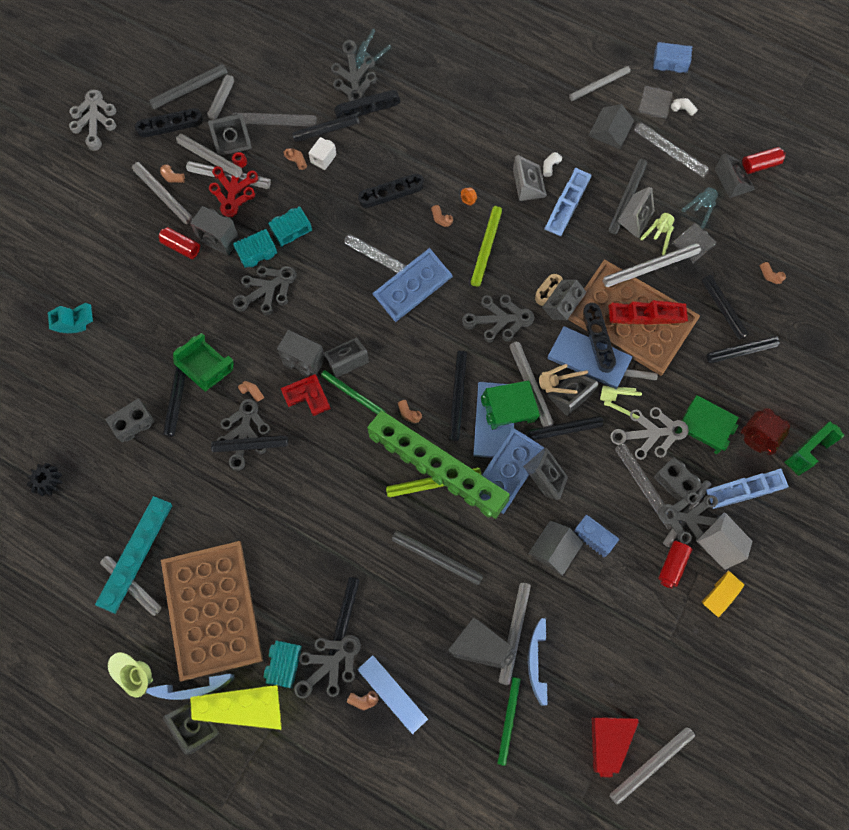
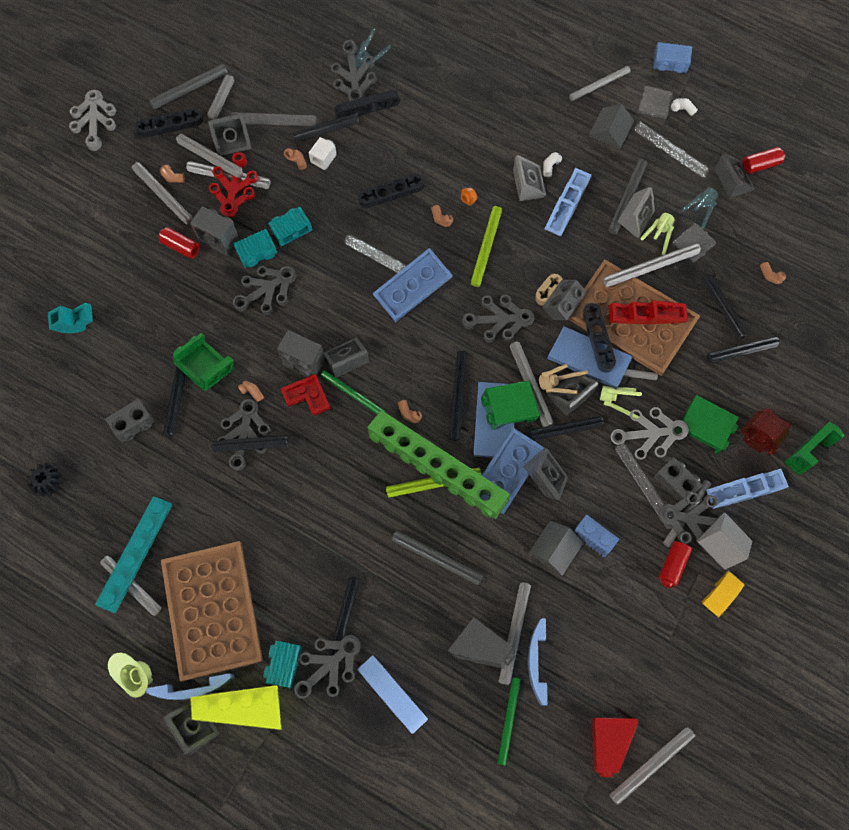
nougat arm [347,691,379,710] -> none

